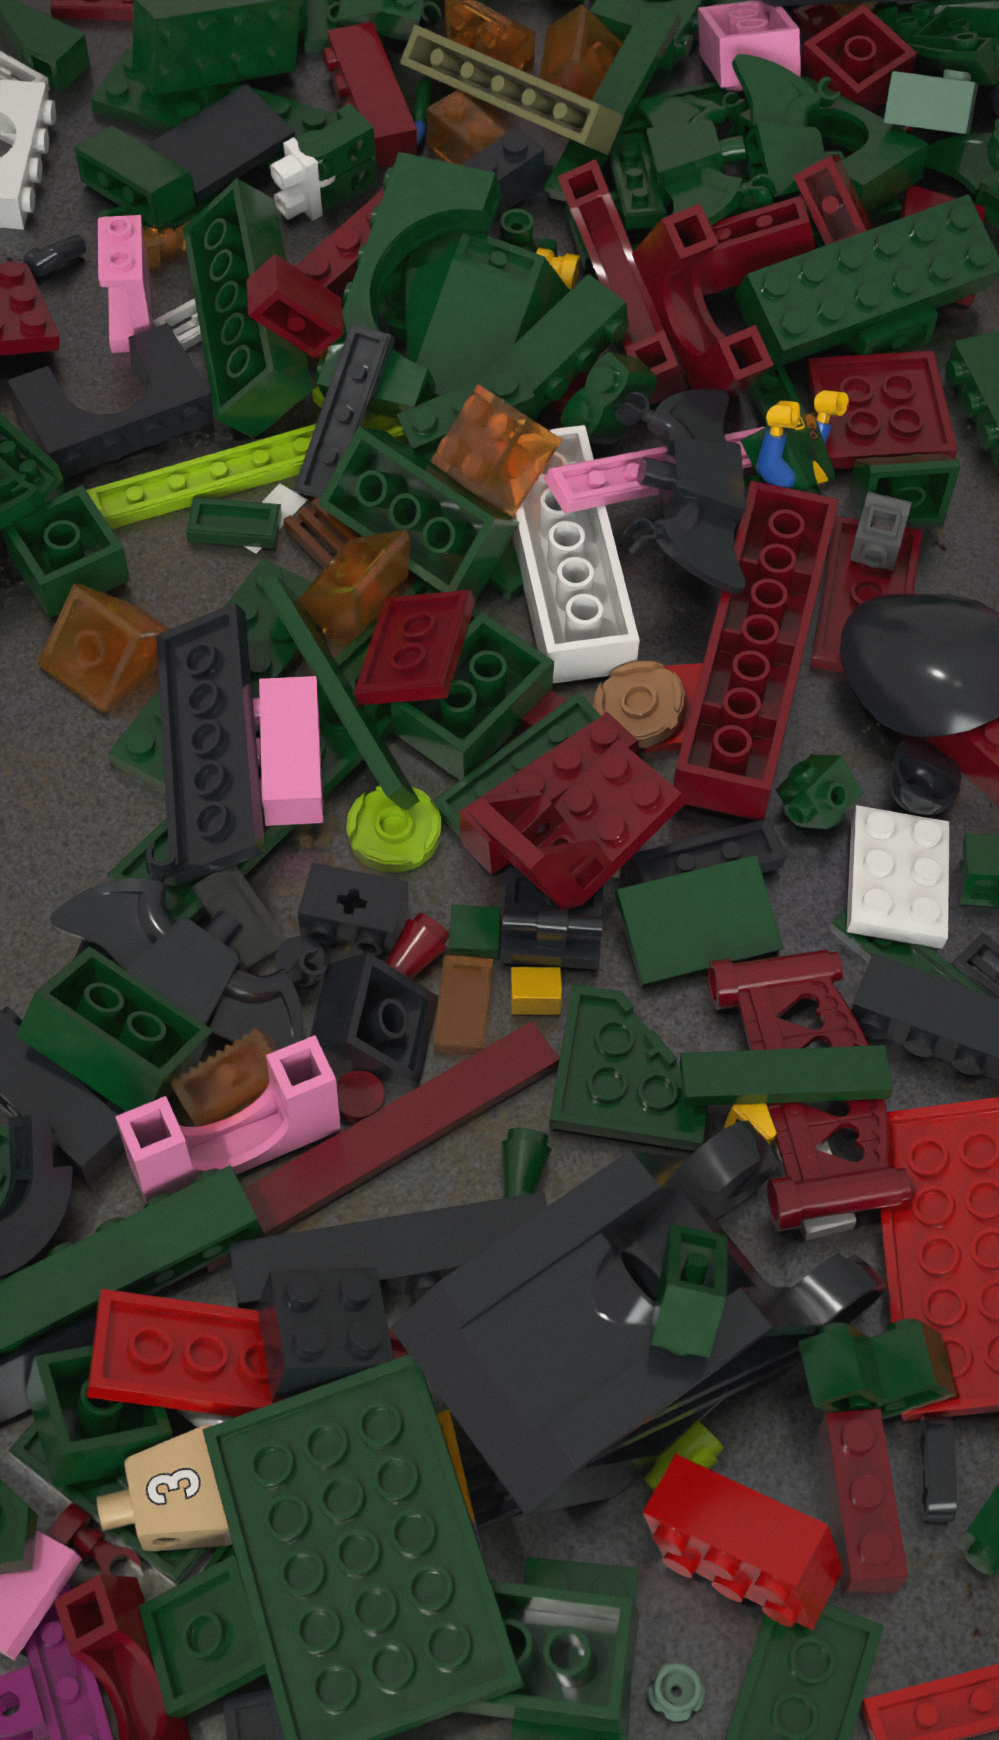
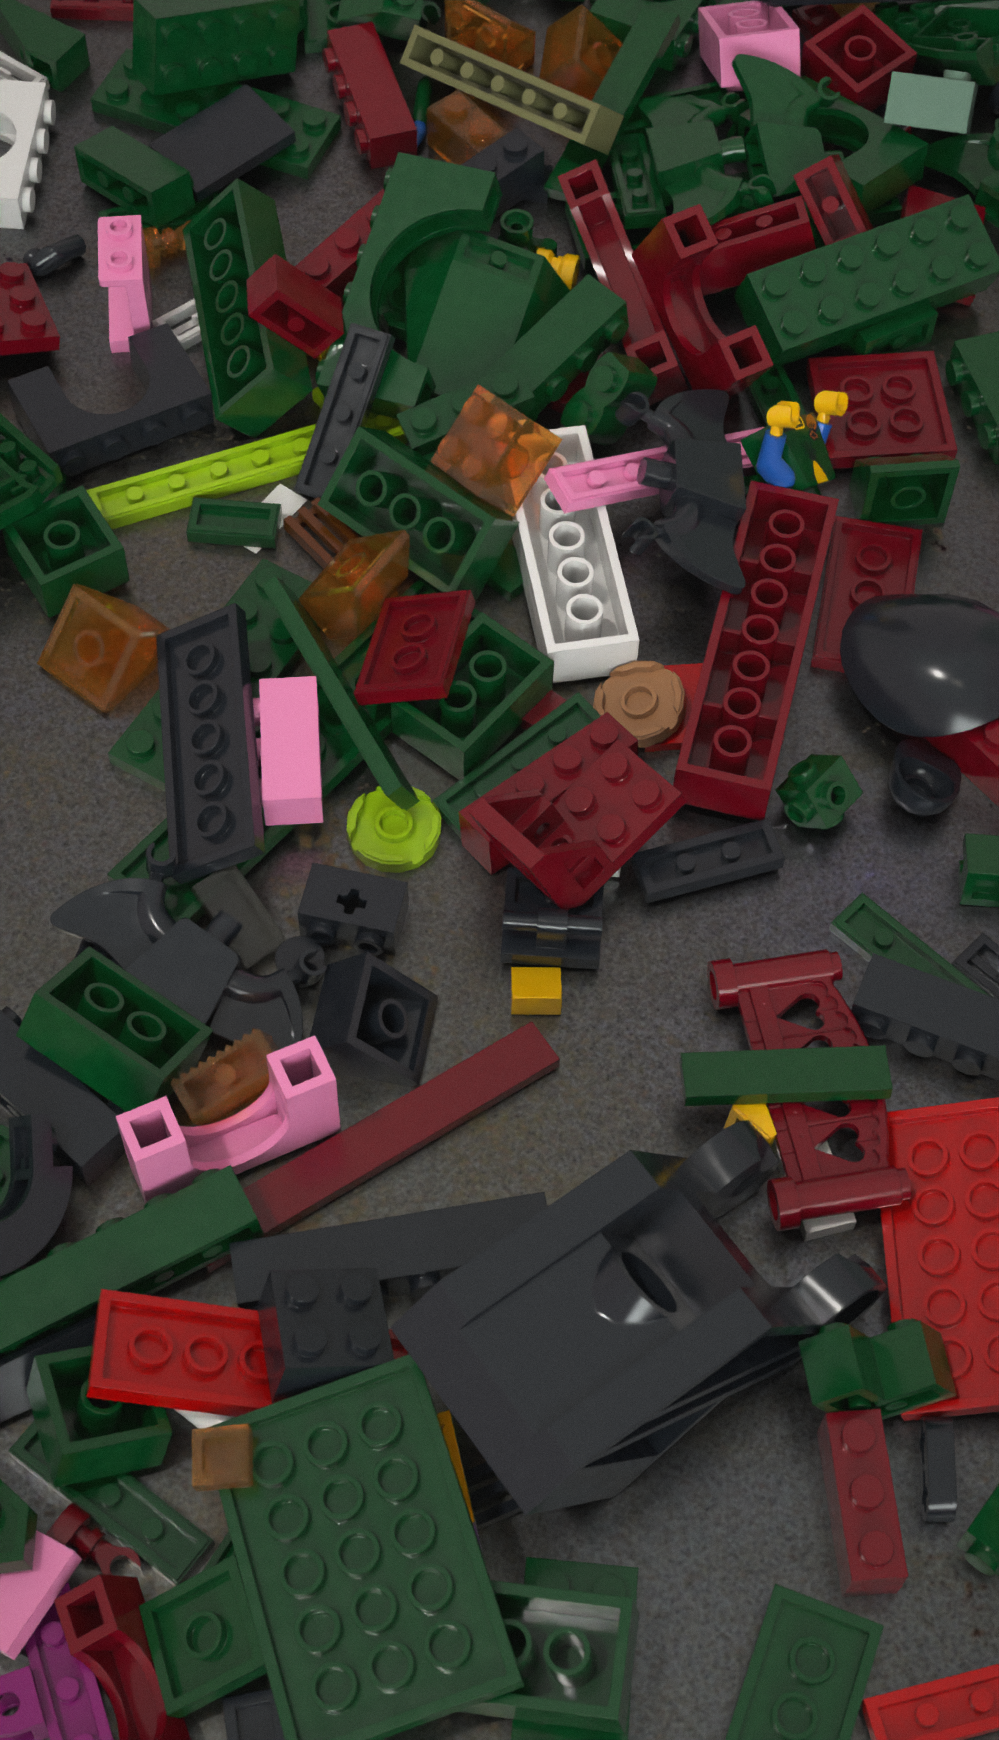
tan torso [96,1424,233,1552] -> none
dark green hips [270,103,378,221] -> none
dark red tile [336,1070,385,1124] -> none
dark red cone [386,913,450,979] -> none
clear orange tile [434,955,493,1055] -> none
dark green tile [449,905,500,958] -> none
dark green cone [501,1128,552,1198] -> none
dark green plate [549,984,708,1151] -> none
dark green tile [614,855,783,987] -> none
lime cone [643,1422,724,1491] -> none
red brick [643,1454,843,1630] -> none
sand green plate [648,1663,705,1722] -> none
dark green slope [651,1223,728,1358] -> none
white plate [846,805,949,949] -> none
dark grey window [850,492,912,571] -> none
none -> clear orange tile [192,1424,253,1492]

